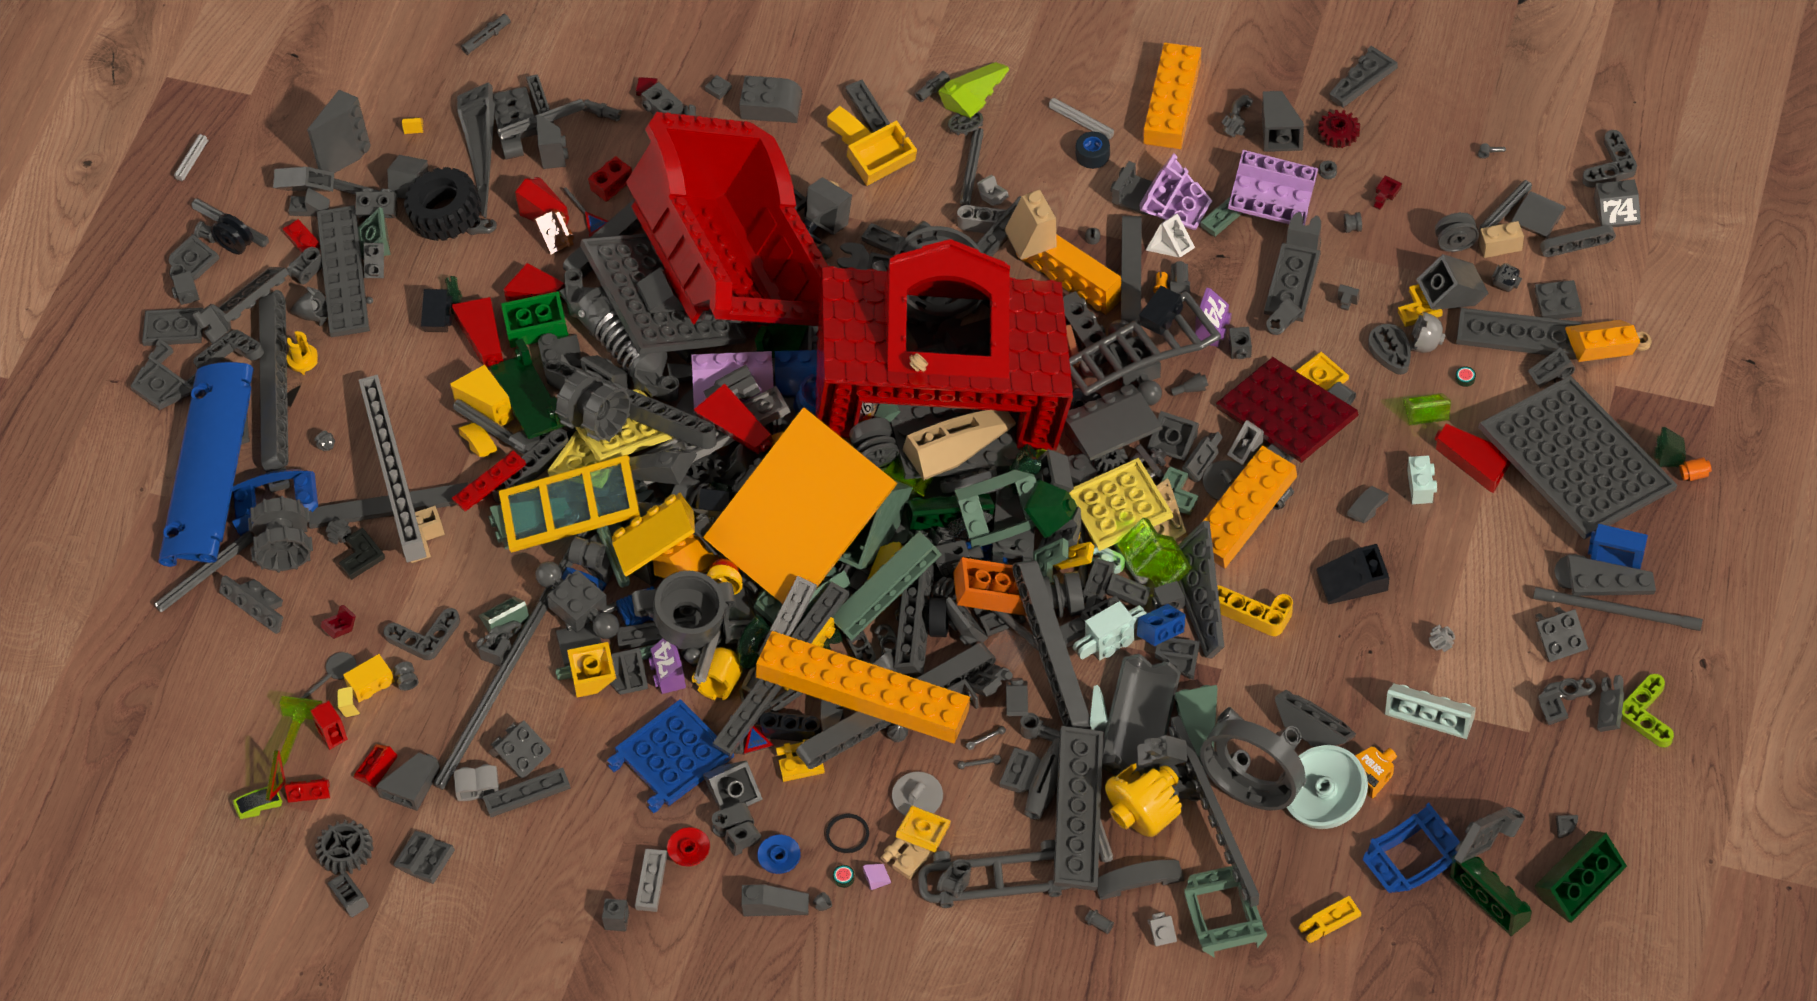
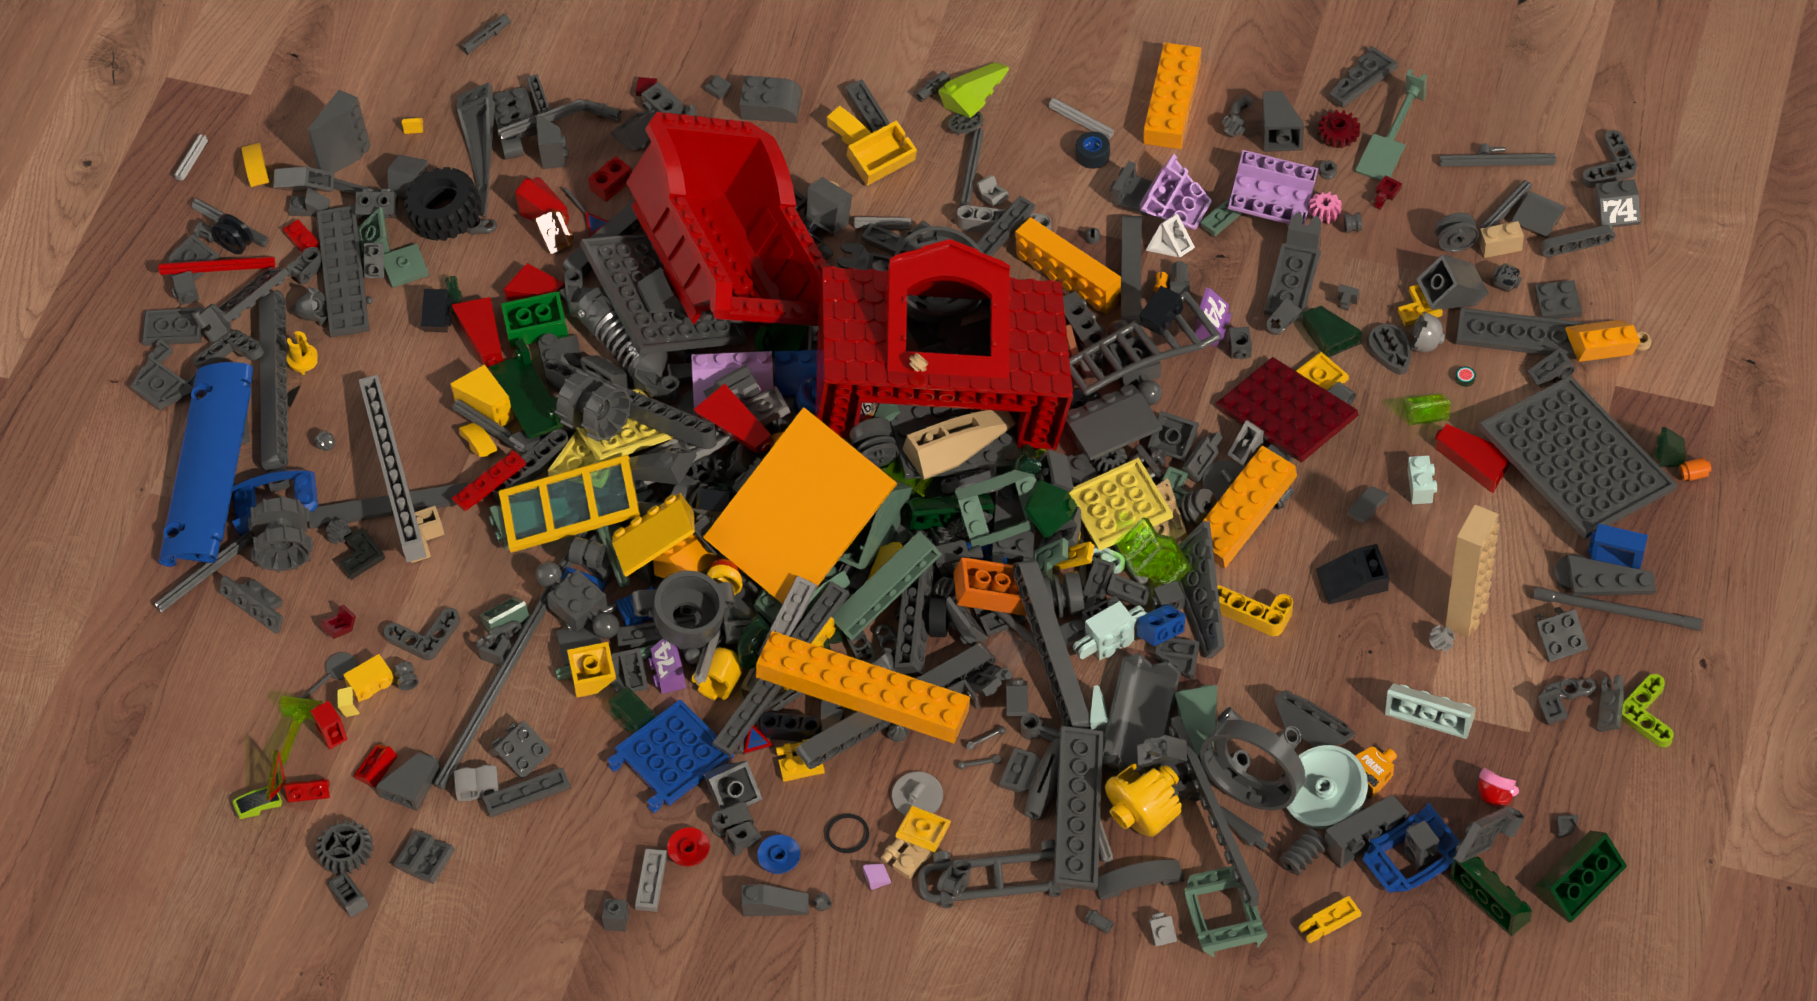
tile [833,865,855,888] -> none
tan slope [1005,190,1057,260] -> none
dark grey cone [1171,372,1209,396] -> none
none -> red axle [158,257,275,275]
none -> yellow slope [241,143,269,187]
none -> sand green plate [384,243,429,288]
none -> clear green brick [608,686,655,734]
none -> dark grey slope [610,110,656,151]
none -> light grey axle [854,217,911,229]
none -> dark grey piece [1182,489,1217,526]
none -> dark grey bar [1220,806,1268,850]
none -> dark grey piece [1279,828,1325,876]
none -> clear green slope [1303,306,1362,358]
none -> bright pink gear [1309,191,1342,224]
none -> dark grey wedge [1324,795,1409,869]
none -> sand green piece [1355,69,1427,181]
none -> dark grey brick [1404,820,1439,871]
none -> dark grey axle [1440,153,1556,167]
none -> tan brick [1445,505,1500,637]
none -> piece [1477,767,1519,807]

